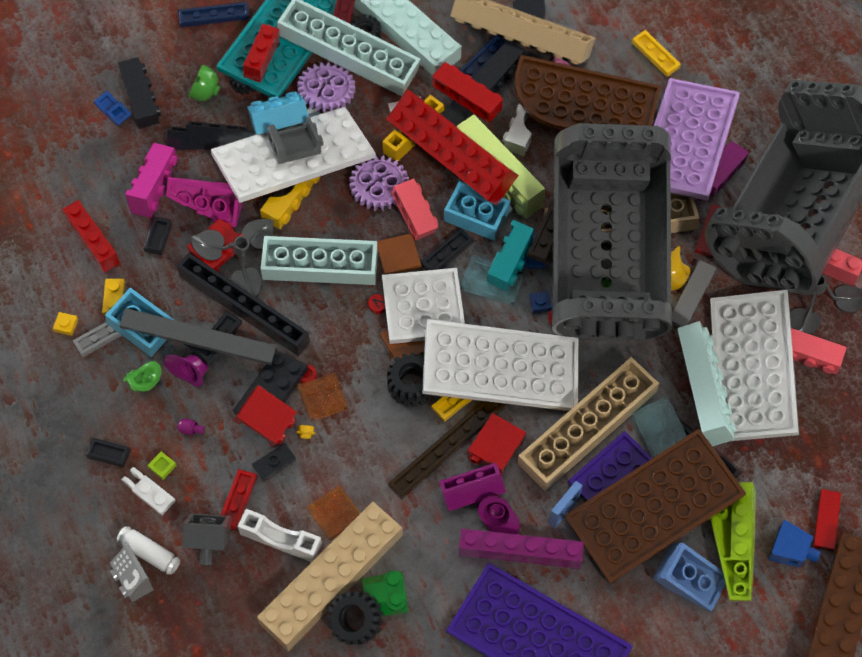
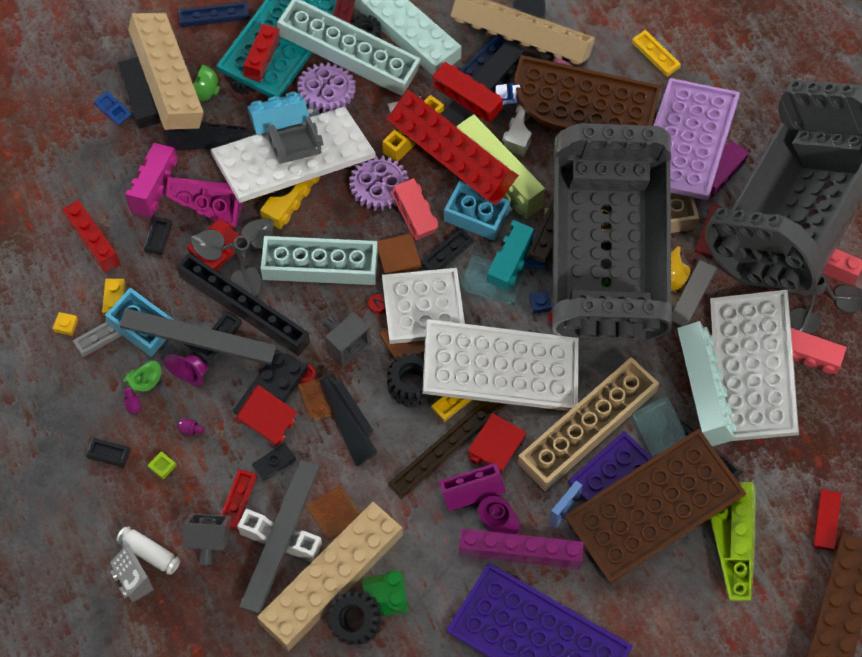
white hinge [121,467,175,516] -> none
yellow plate [296,425,315,439] -> none
medium blue slope [653,543,726,612] -> none
blue torso [768,520,821,567] -> none
none -> magenta cylinder [123,387,141,414]
none -> tan brick [128,13,204,130]
none -> dark grey tile [240,460,320,615]
none -> black wedge [319,372,377,466]
none -> dark grey brick [323,312,371,368]
none -> panel [495,83,520,105]

